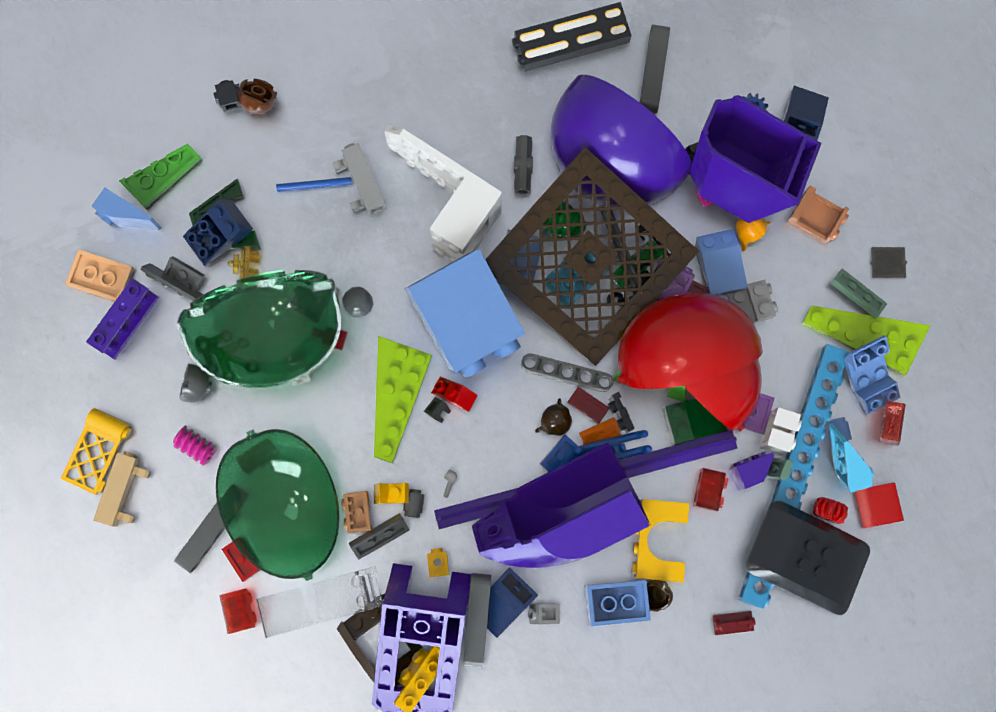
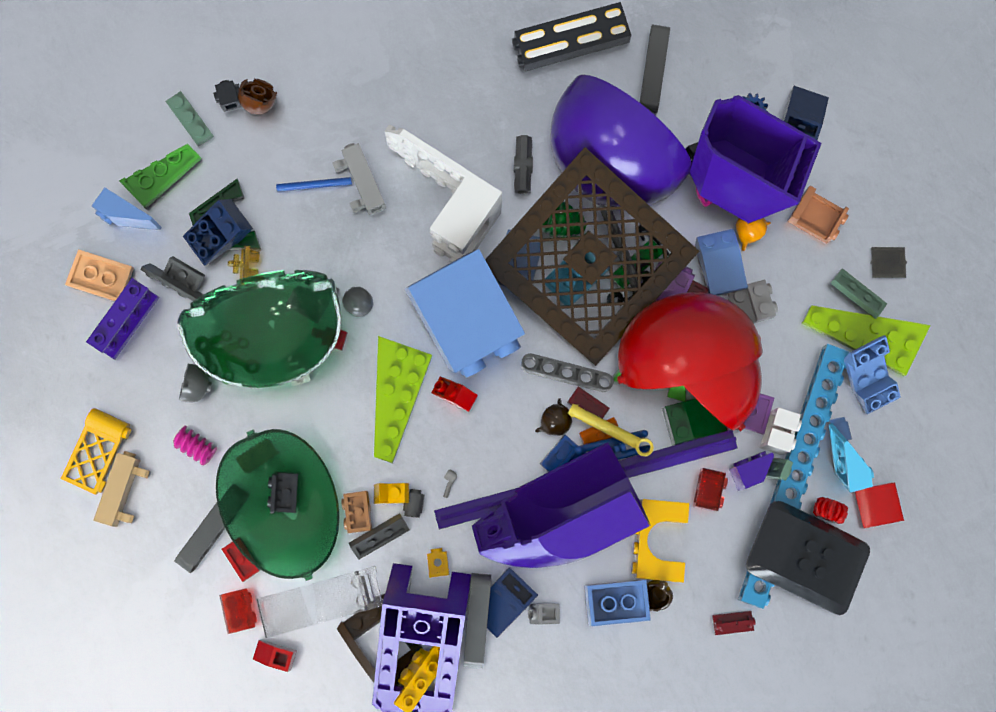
pearl dark grey tile [423,396,451,423] -> none
black wing [608,392,635,433] -> none
clear red brick [879,401,906,446] -> none
none -> sand green plate [165,91,214,147]
none -> red slope [252,640,297,672]
none -> black bracket [267,471,299,514]
none -> light yellow piece [568,404,654,456]

